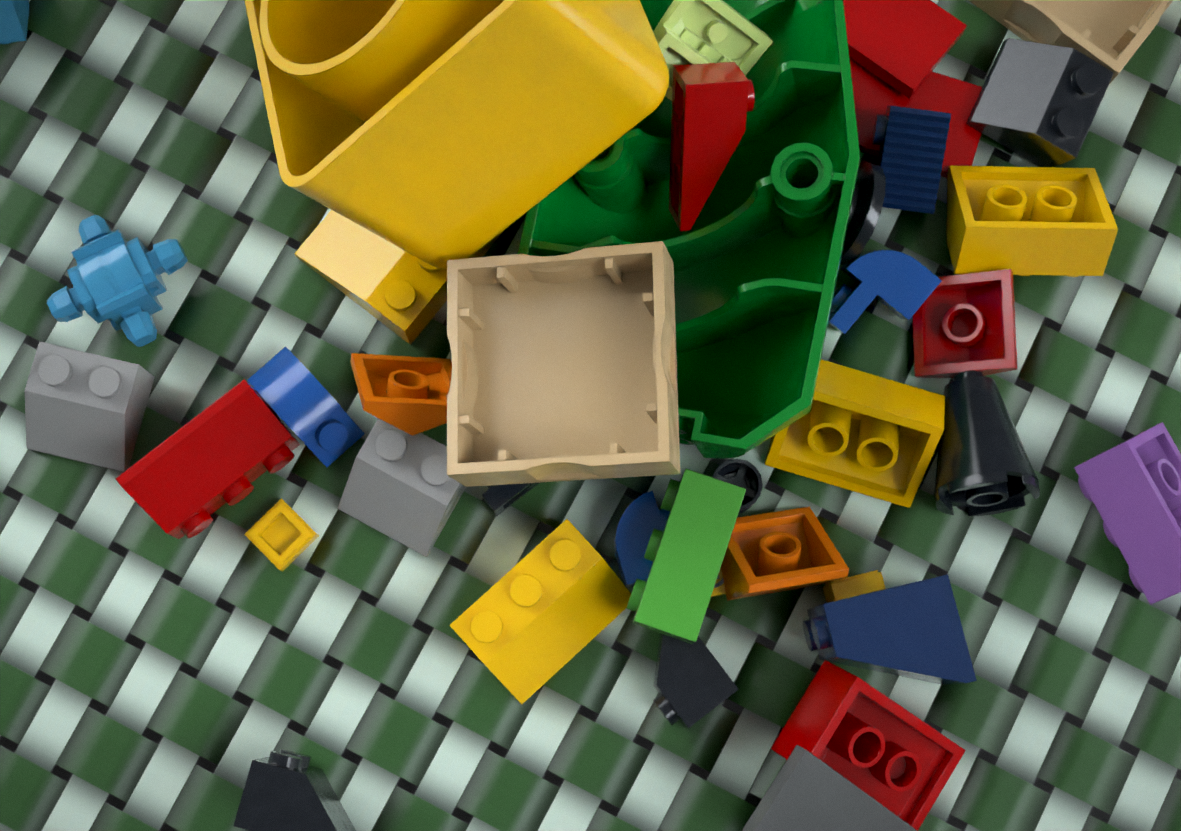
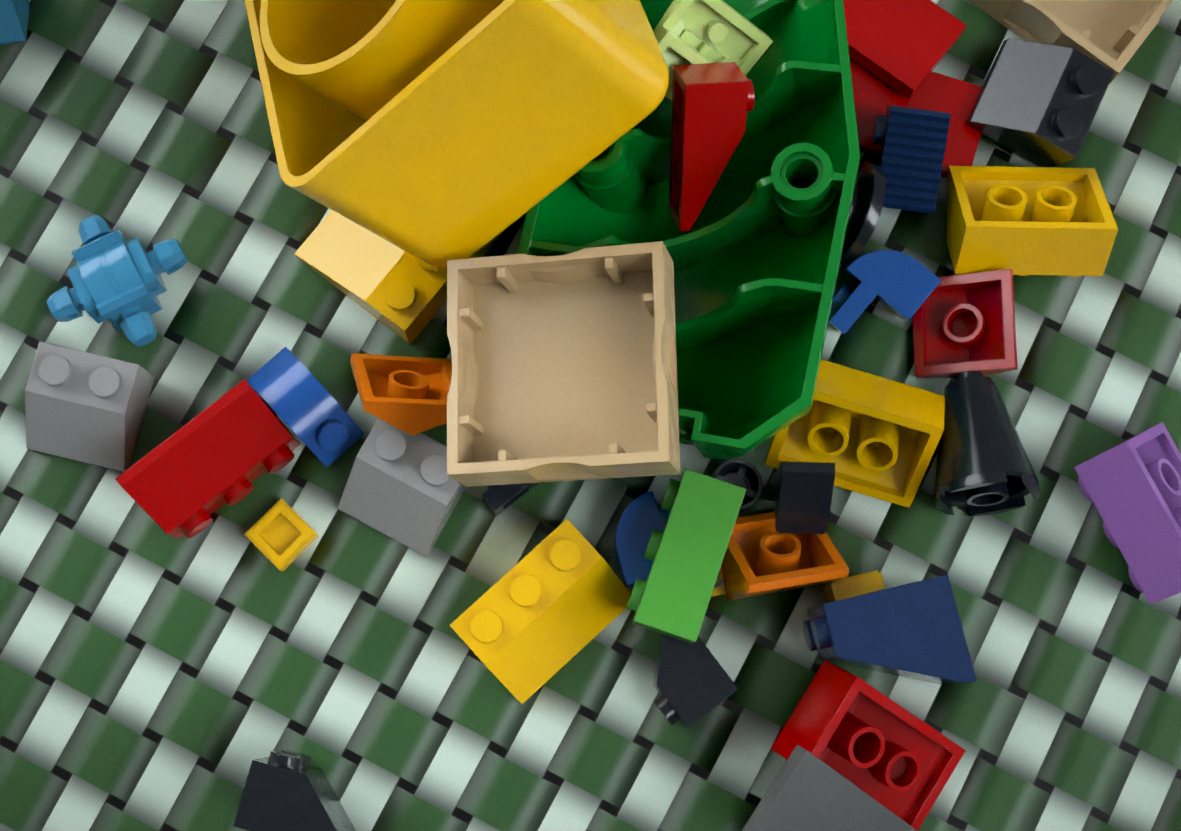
none -> black slope [769,461,835,534]

